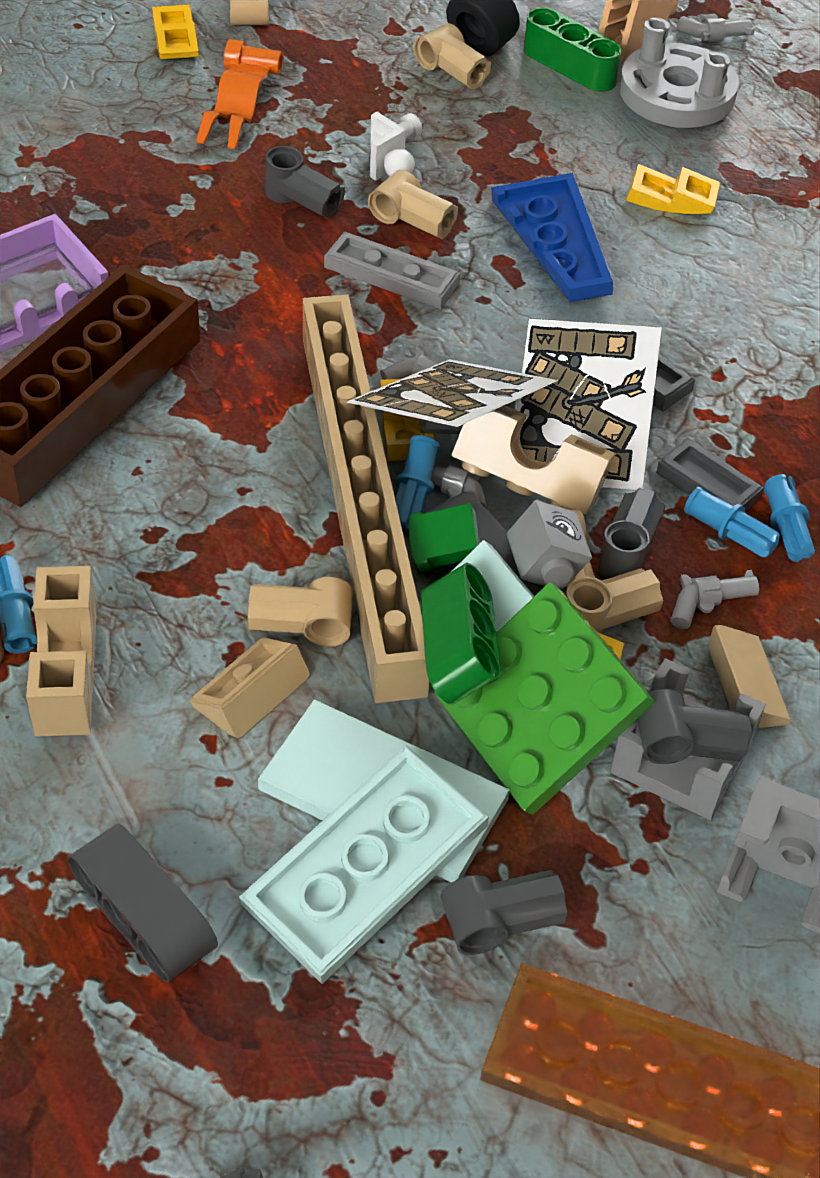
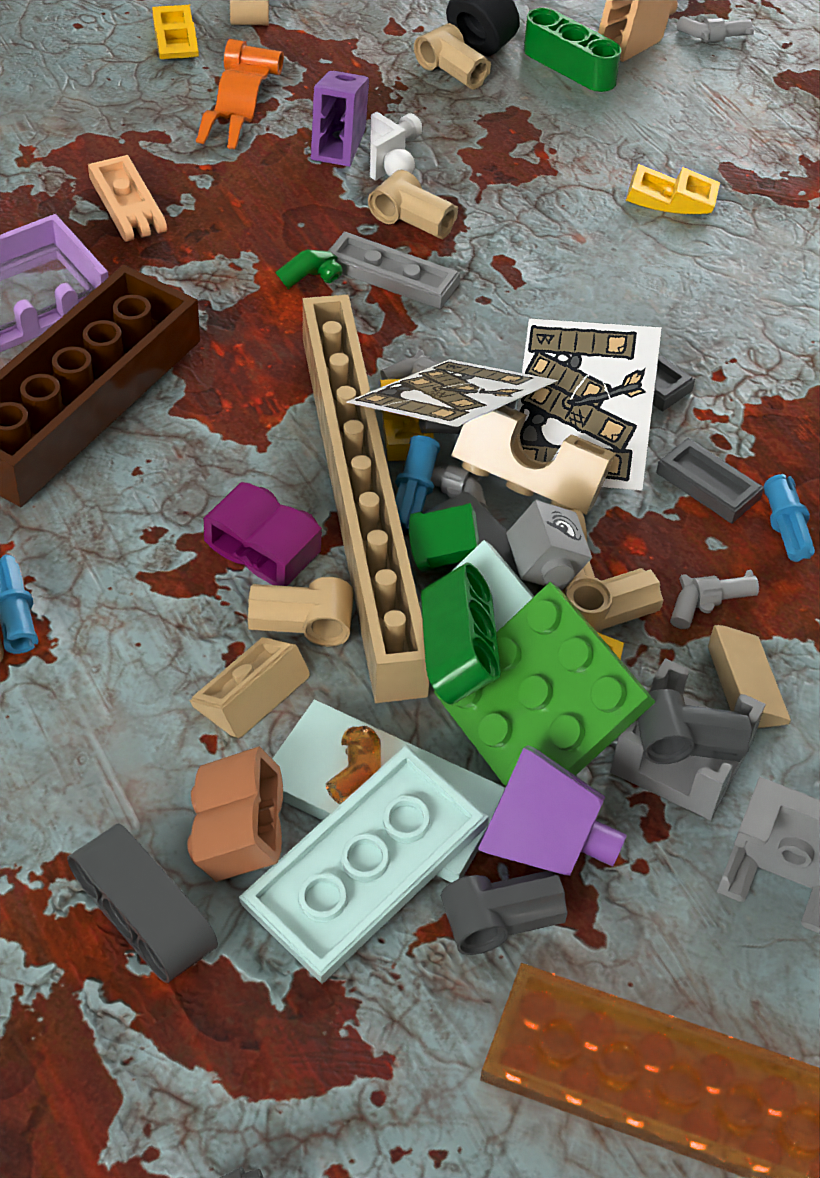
tan arch [26,566,97,737] -> none
dark grey piece [264,146,345,219] -> none
blue wing [491,173,613,302] -> none
dark grey piece [598,488,665,580] -> none
light grey piece [619,17,739,128] -> none
dark azure axle [684,486,780,557] -> none
none -> light nougat hinge [88,155,167,242]
none -> nougat brick [187,746,283,882]
none -> magenta brick [203,482,322,586]
none -> green arm [275,249,343,290]
none -> medium lavender torso [311,71,369,167]
none -> clear orange arm [326,726,381,804]
none -> medium lavender torso [478,745,627,876]

